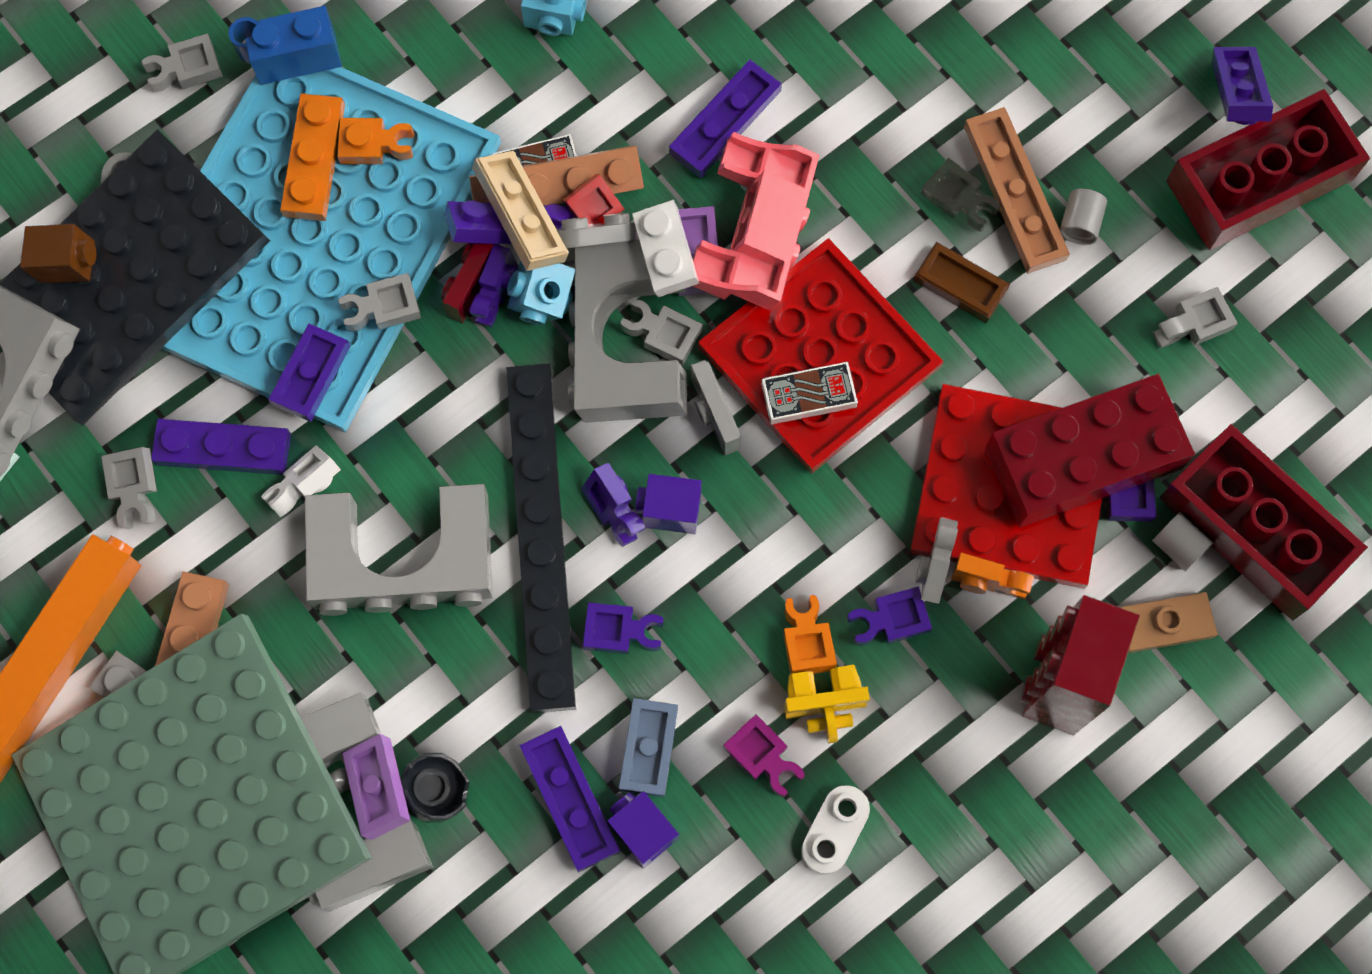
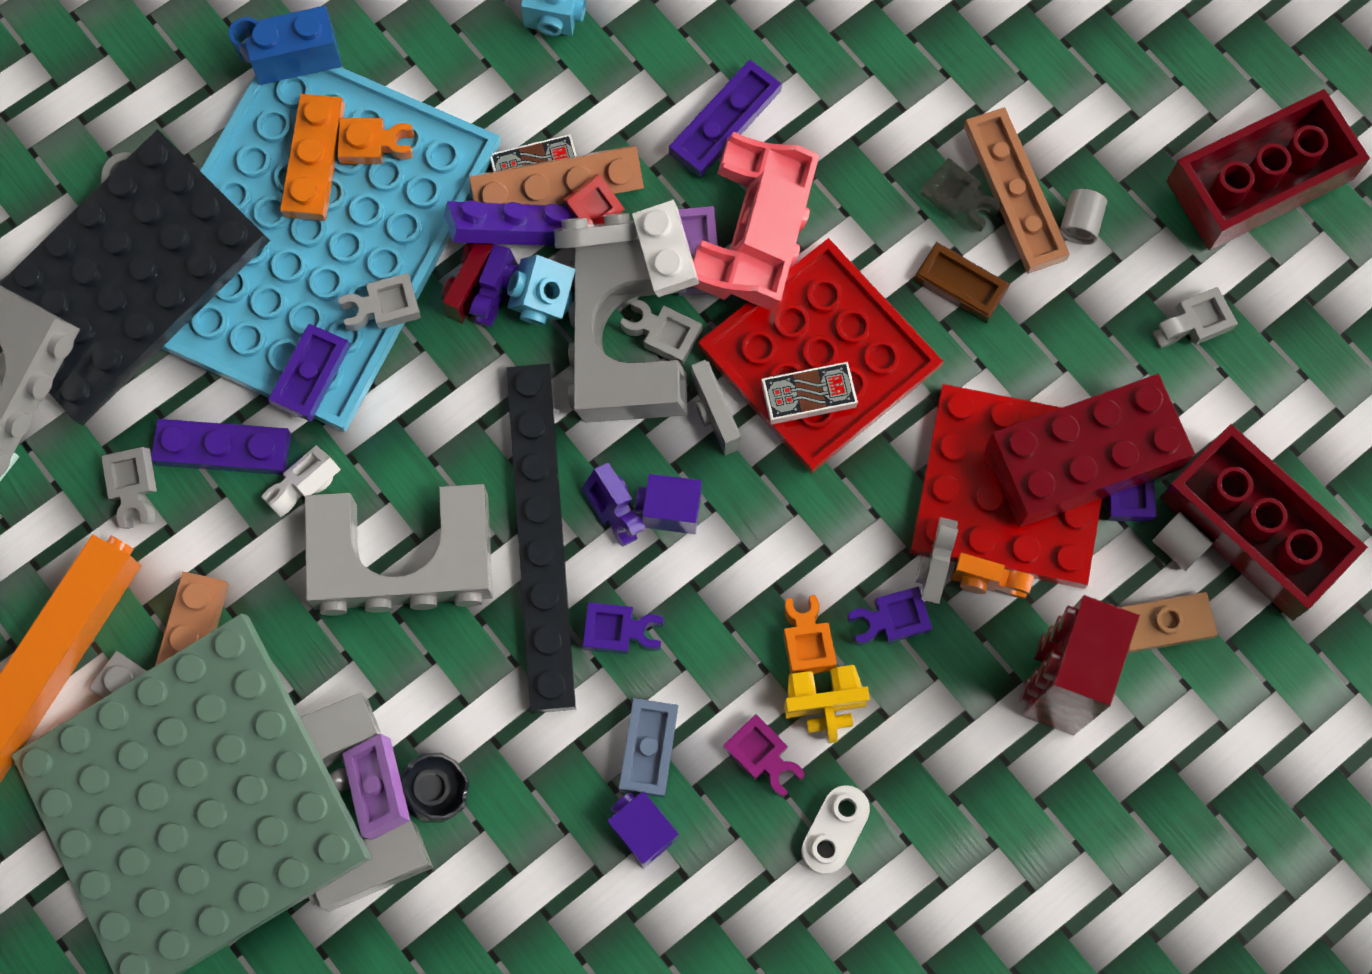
reddish brown brick [20,224,96,283] -> none
light grey plate [142,33,223,92] -> none
tan tile [472,151,569,271] -> none
dark purple plate [519,726,620,873] -> none
dark purple plate [1212,47,1273,125] -> none

